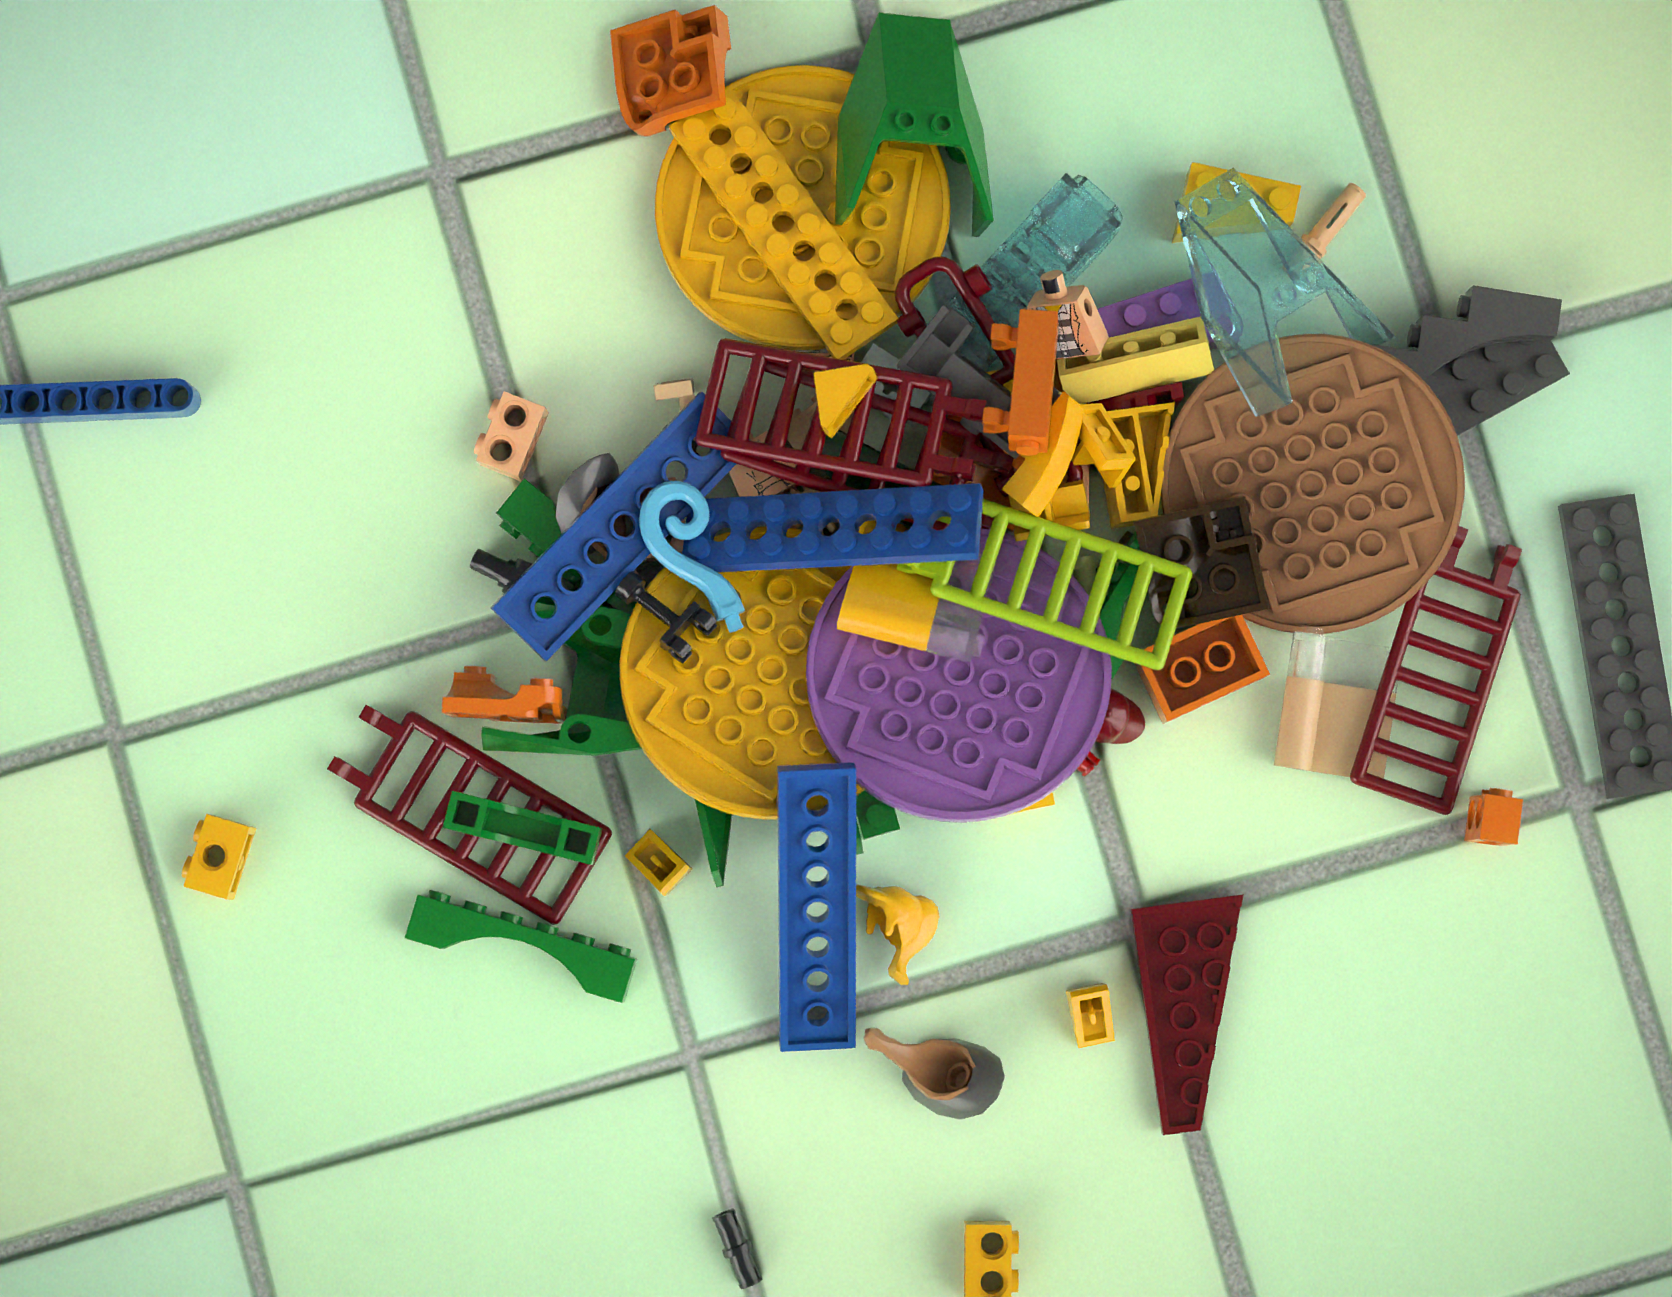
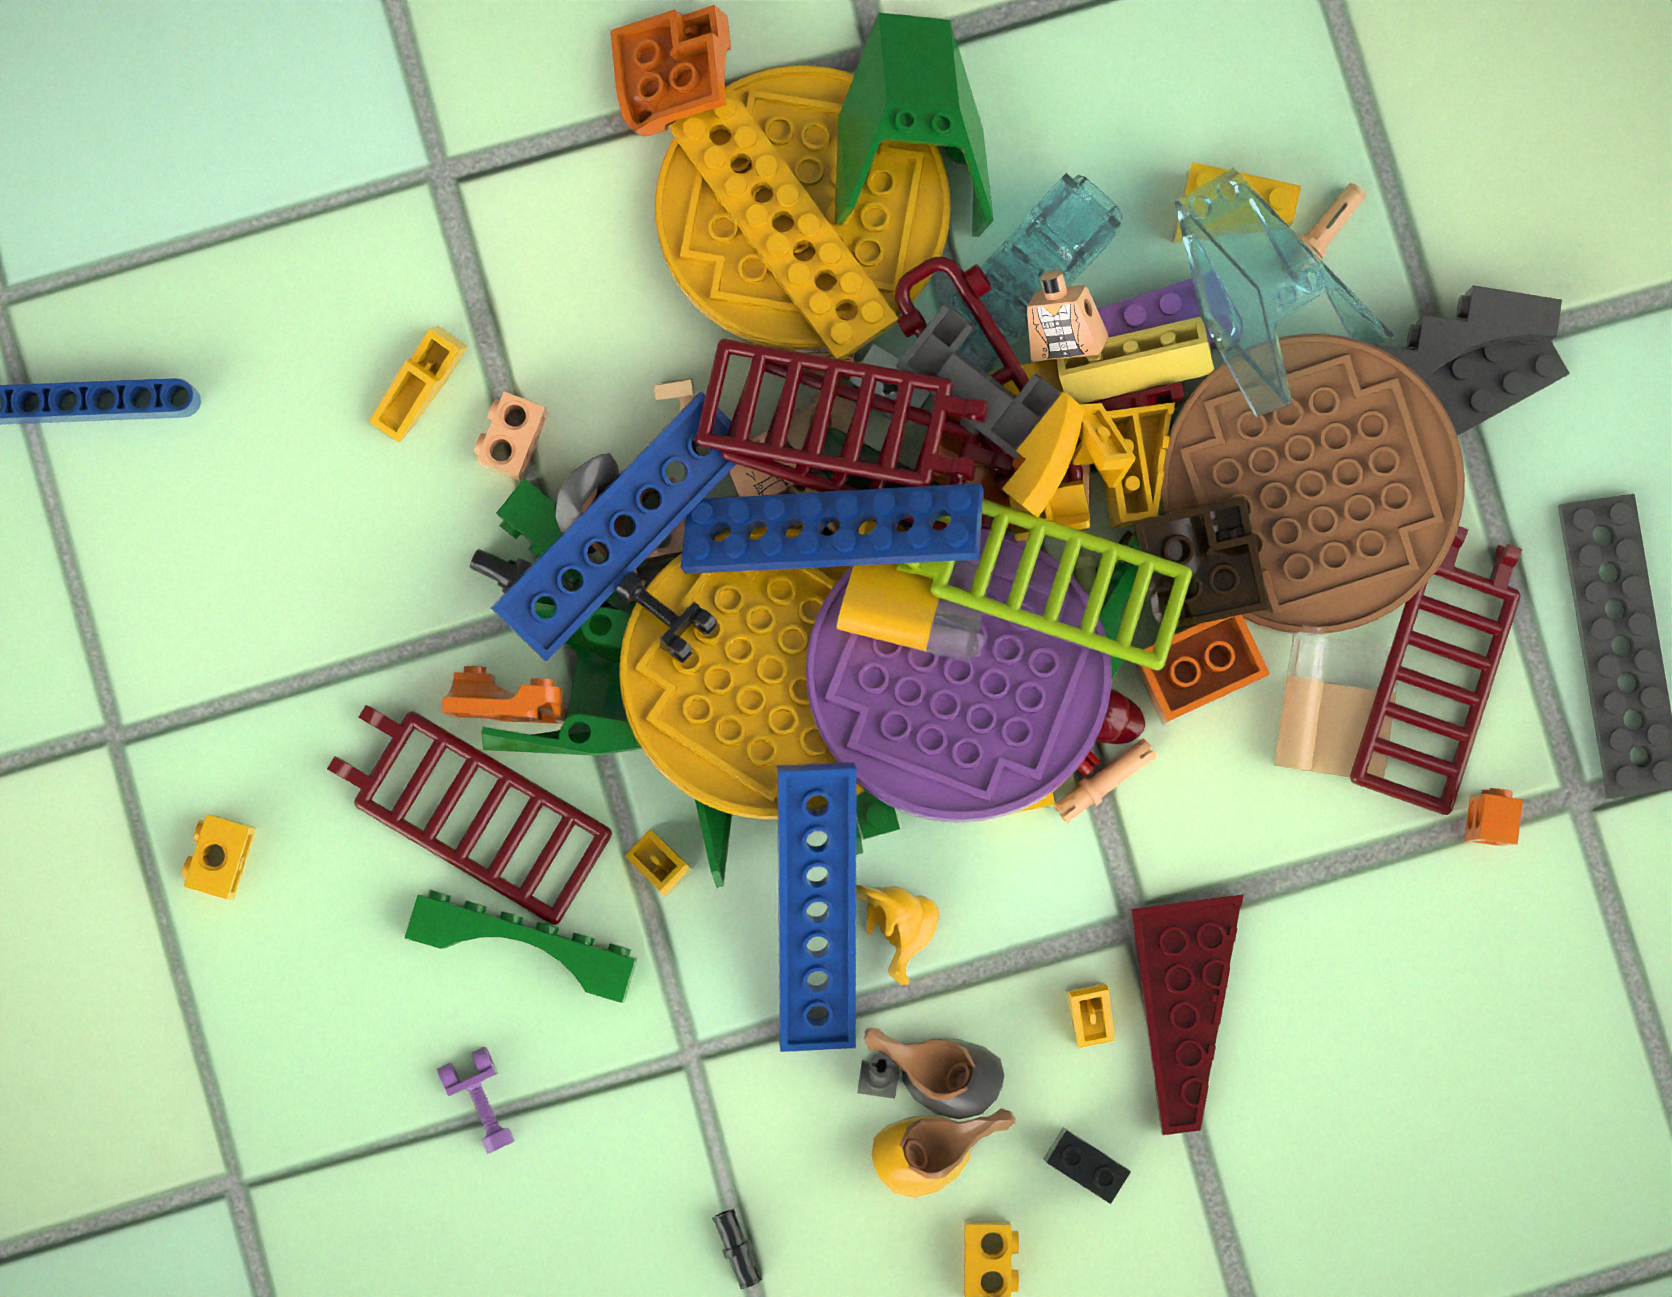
green arch [443,791,603,865] -> none
medium azure plant [639,481,745,633] -> none
yellow slope [814,364,878,439] -> none
orange brick [982,309,1059,456] -> none
none -> yellow slope [368,326,468,443]
none -> medium lavender bar [437,1047,515,1154]
none -> dark grey pin [857,1054,899,1099]
none -> hat [871,1108,1016,1198]
none -> black brick [1043,1127,1131,1204]
none -> light nougat pin [1053,738,1157,824]

